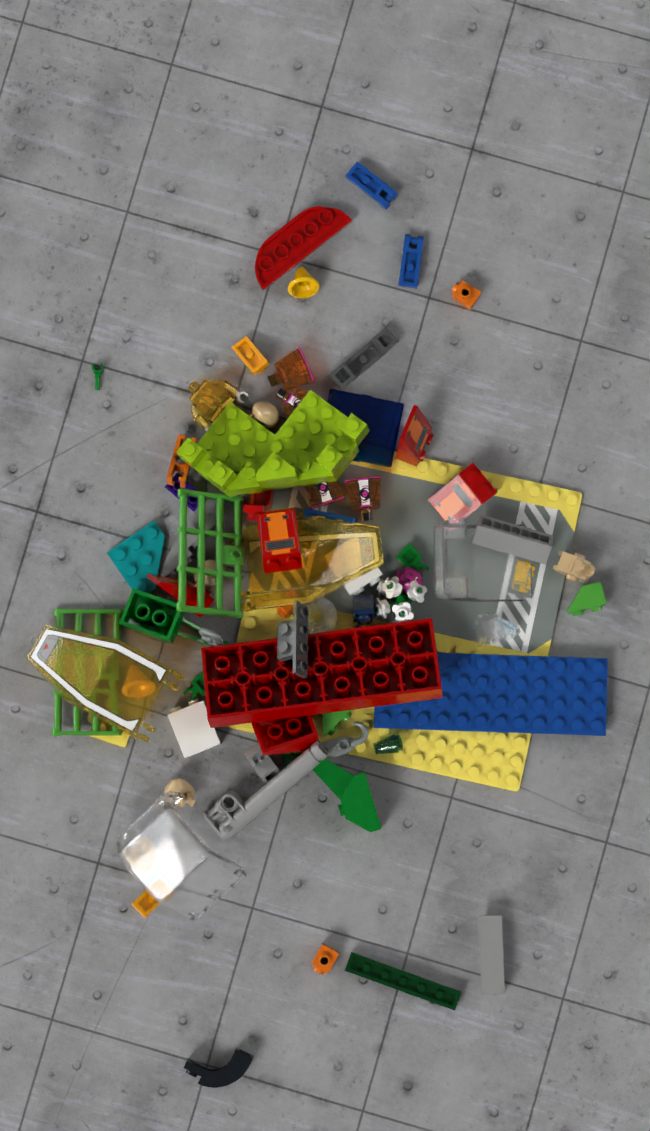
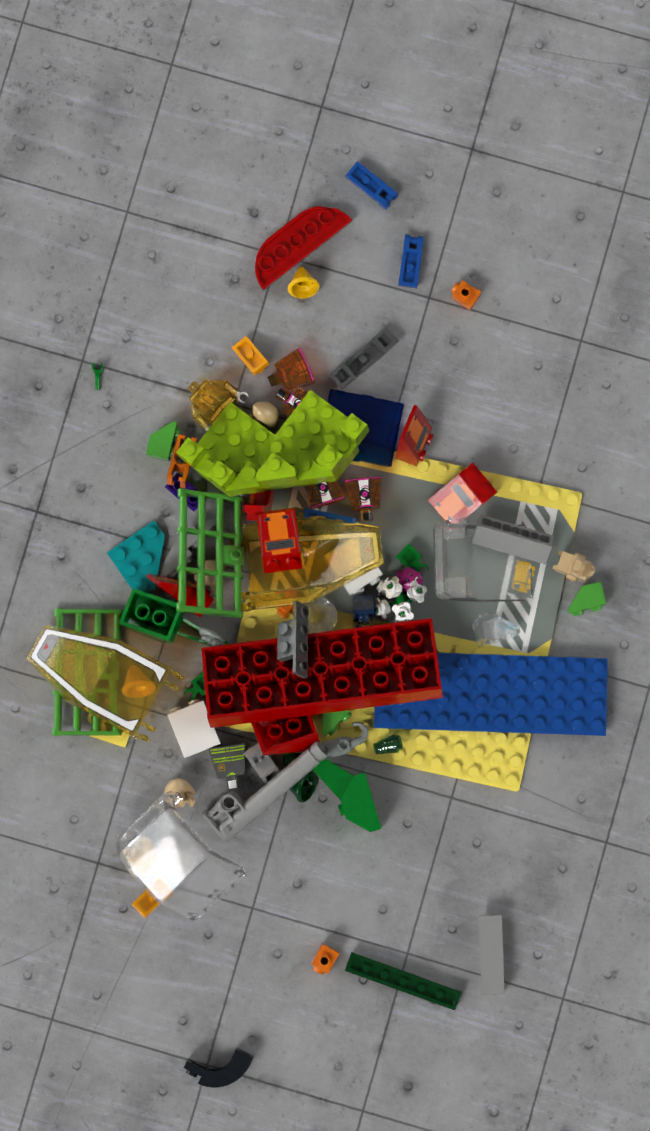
none -> bright green slope [146,421,181,461]
none -> dark grey torso [209,743,246,789]
none -> dark green hat [290,772,316,803]

